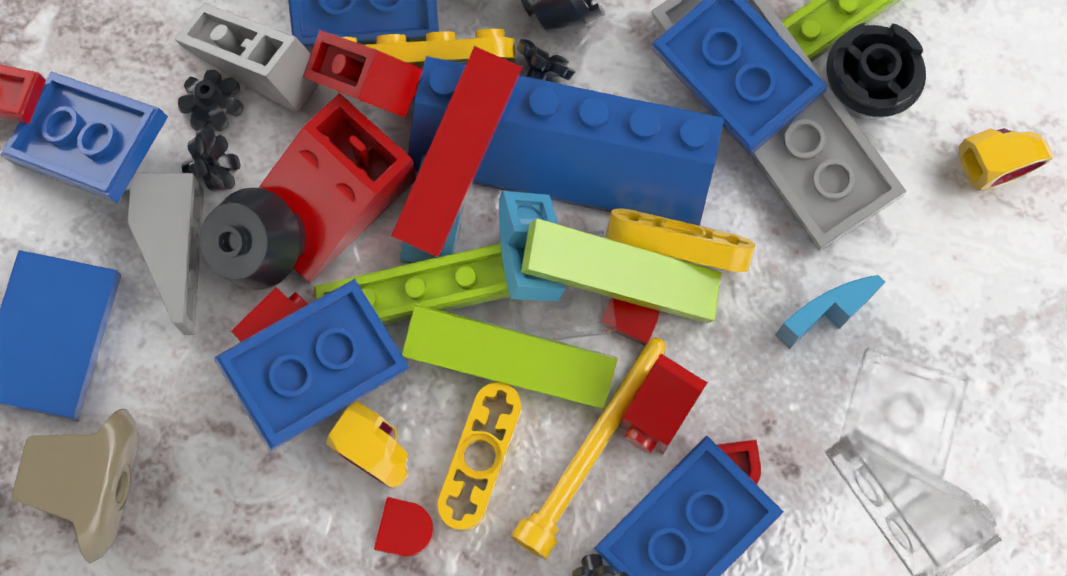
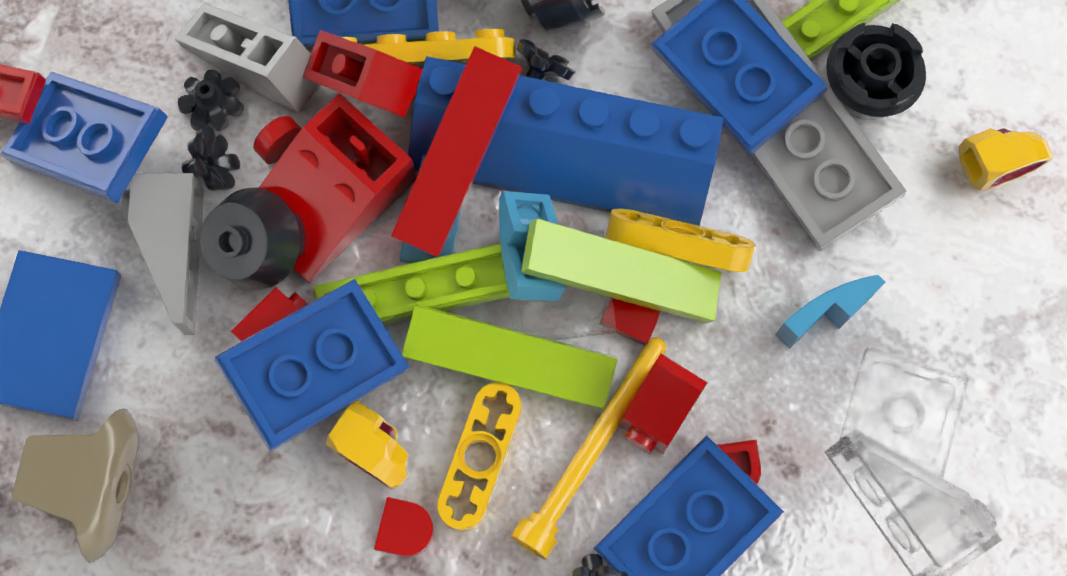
none -> red tile [253,116,302,164]

